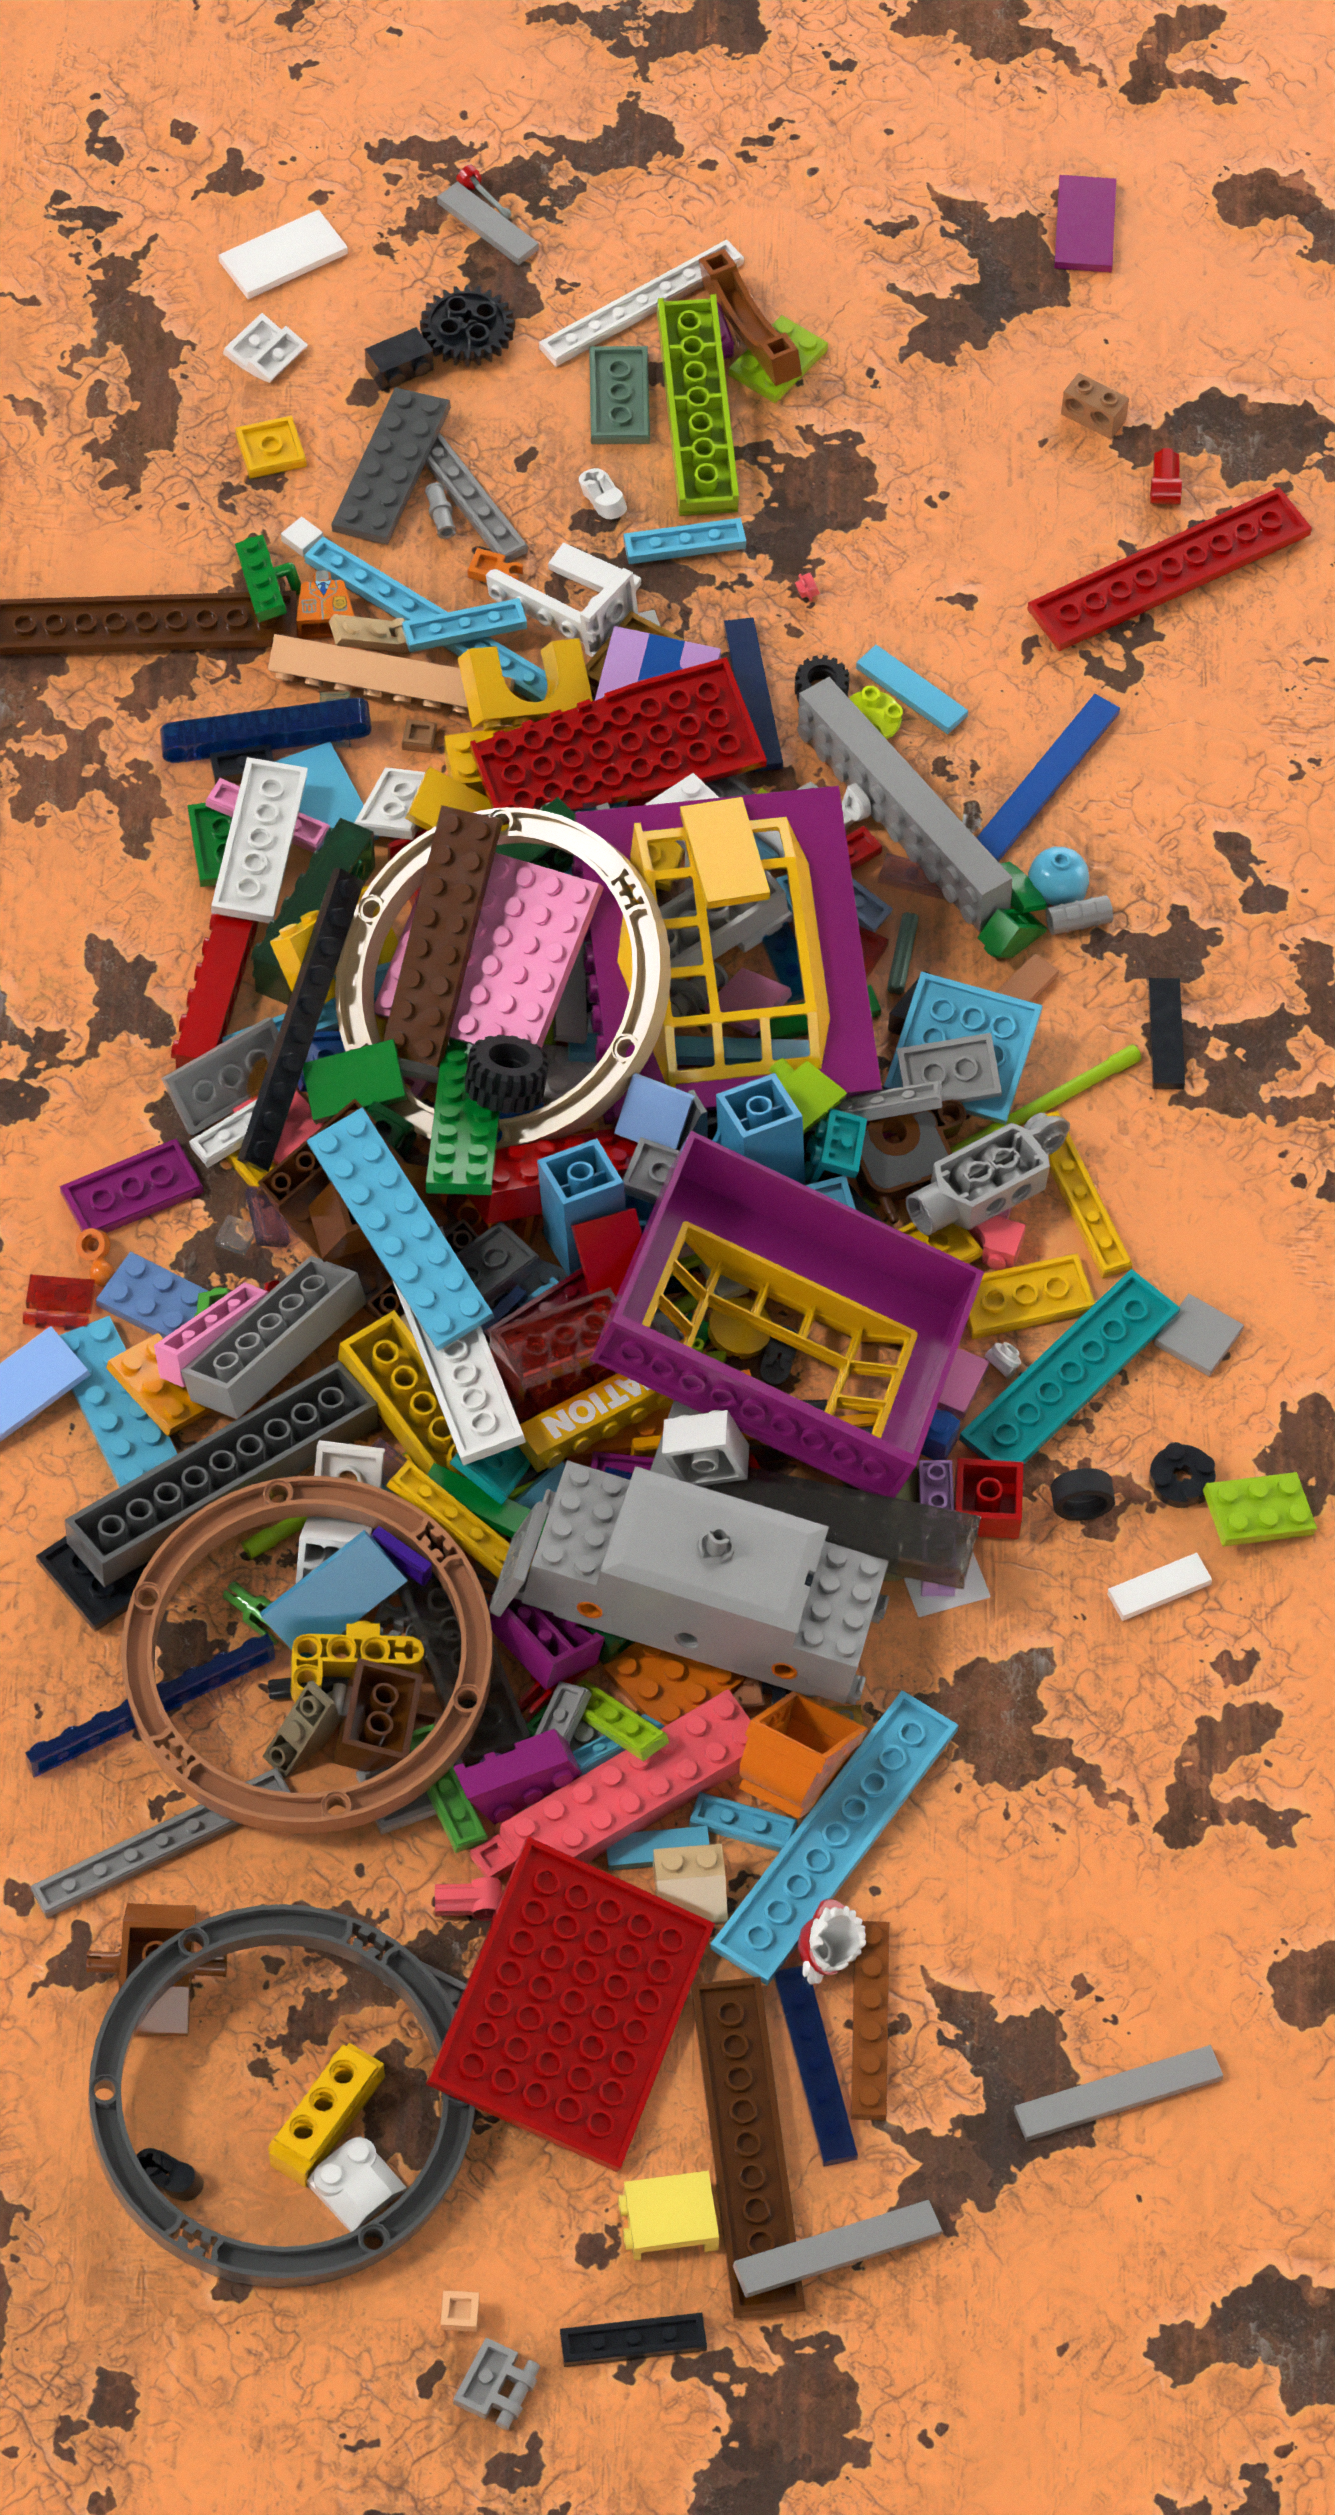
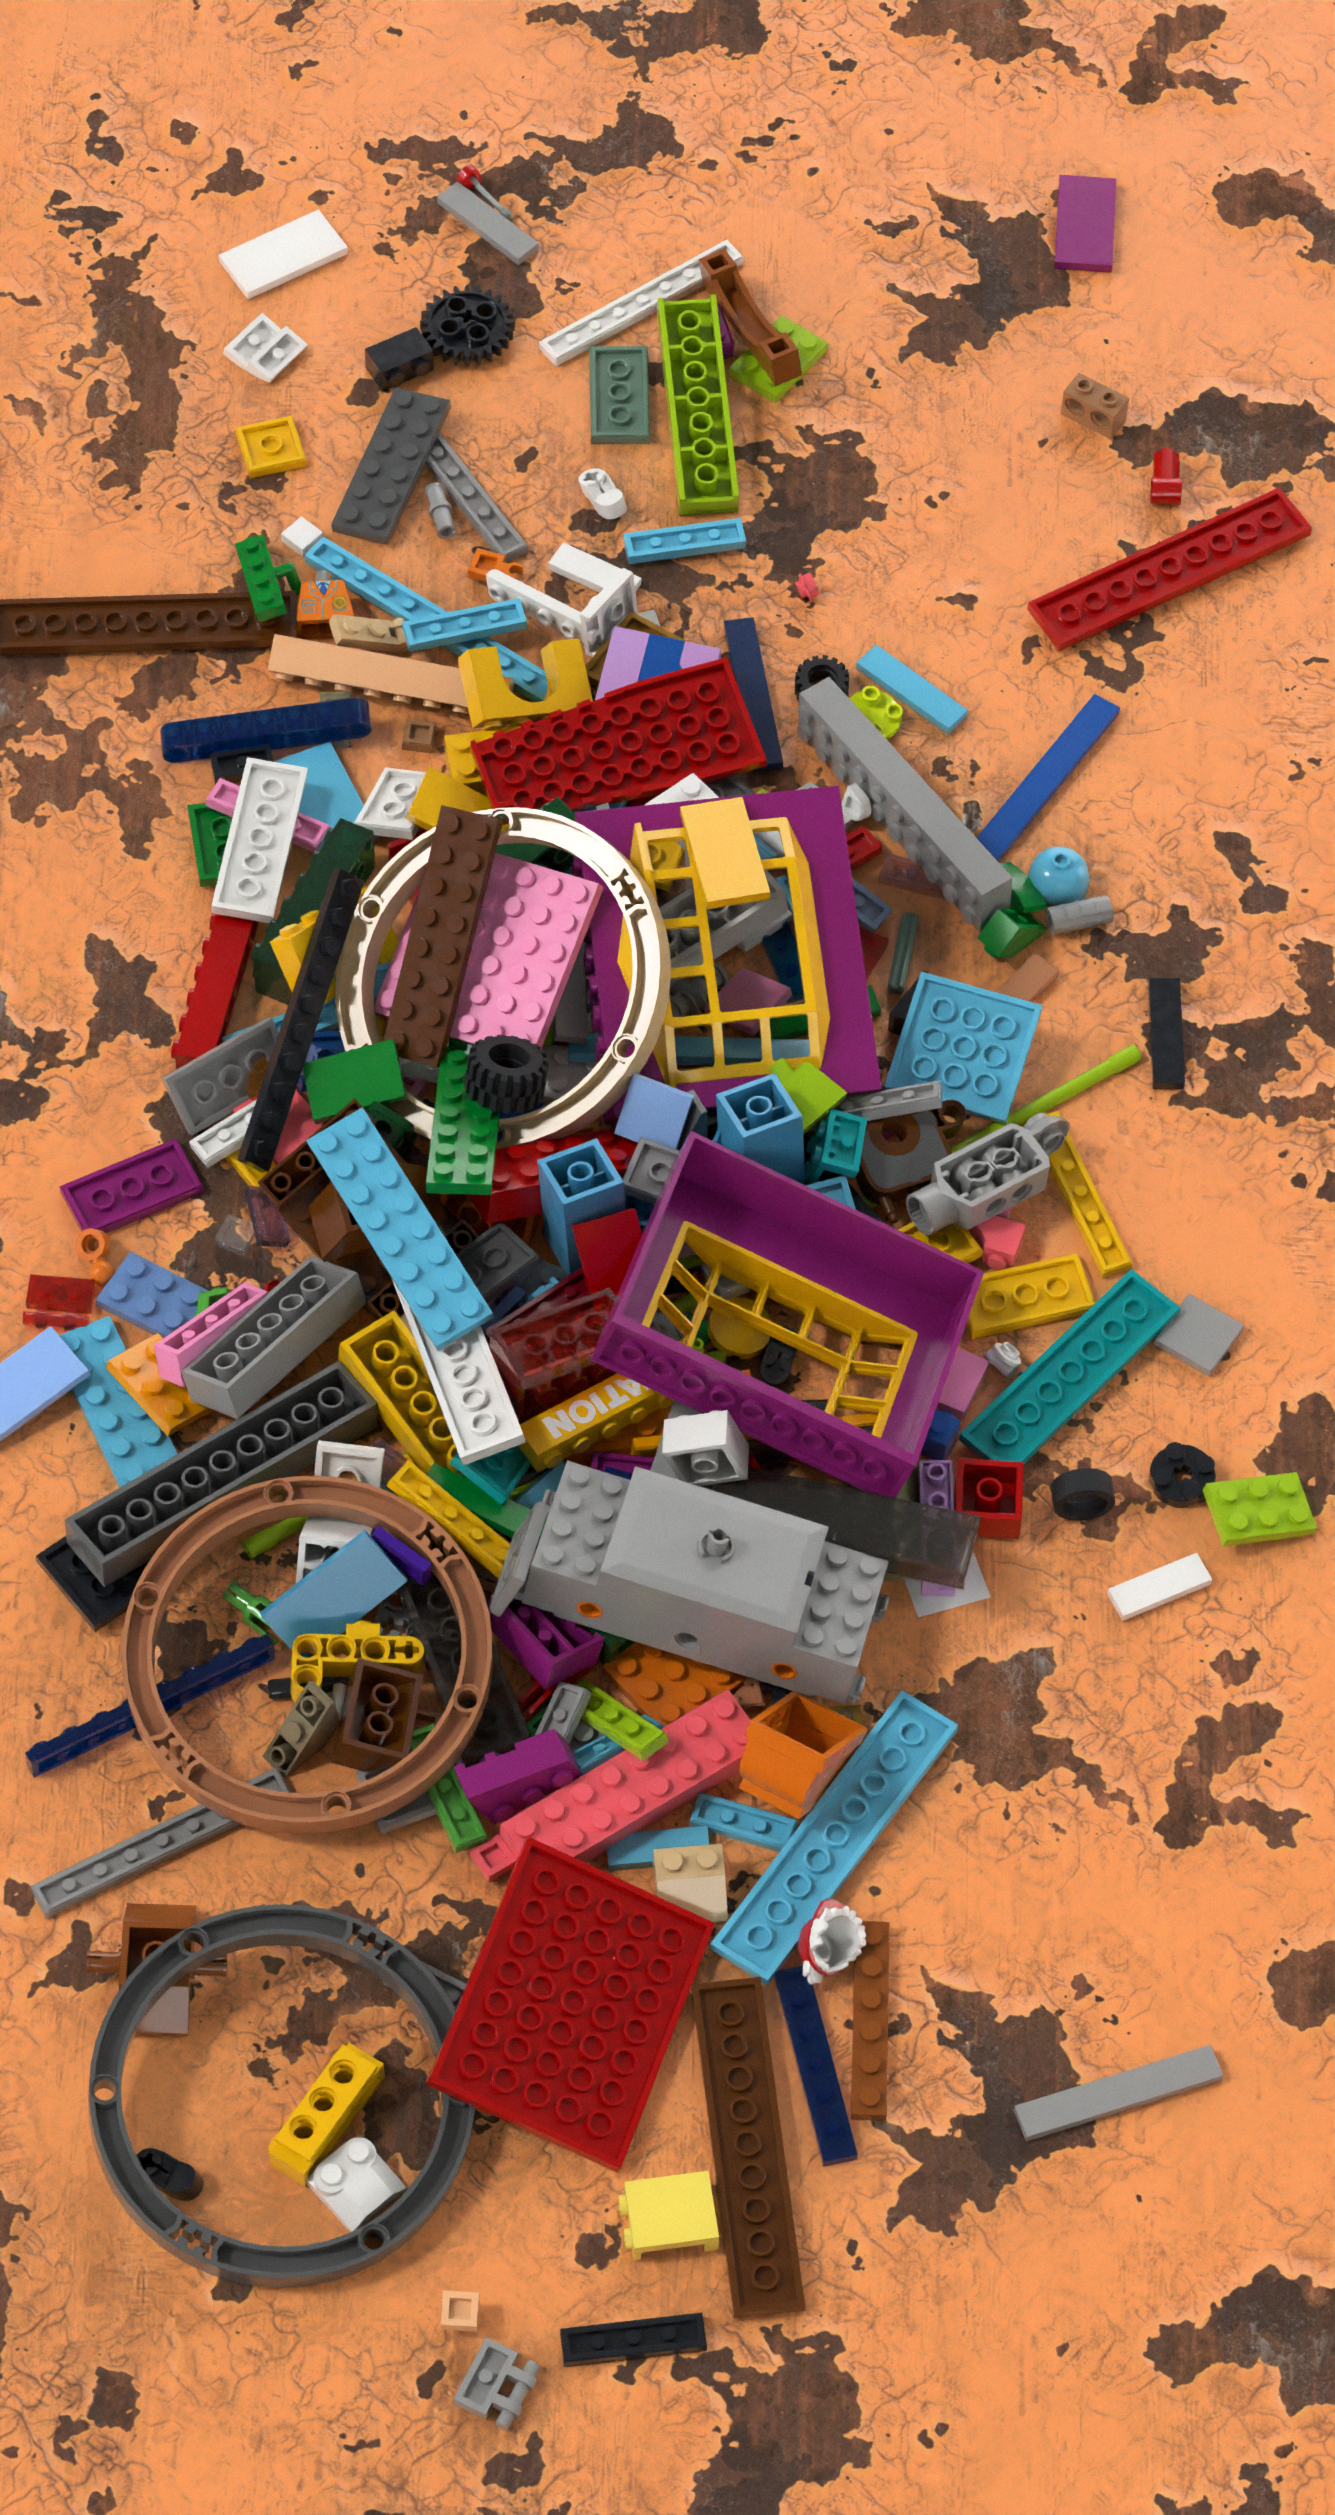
coral piece [435,1877,502,1921] -> none
light grey tile [733,2200,942,2298] -> none
light grey plate [897,1033,1002,1103] -> none

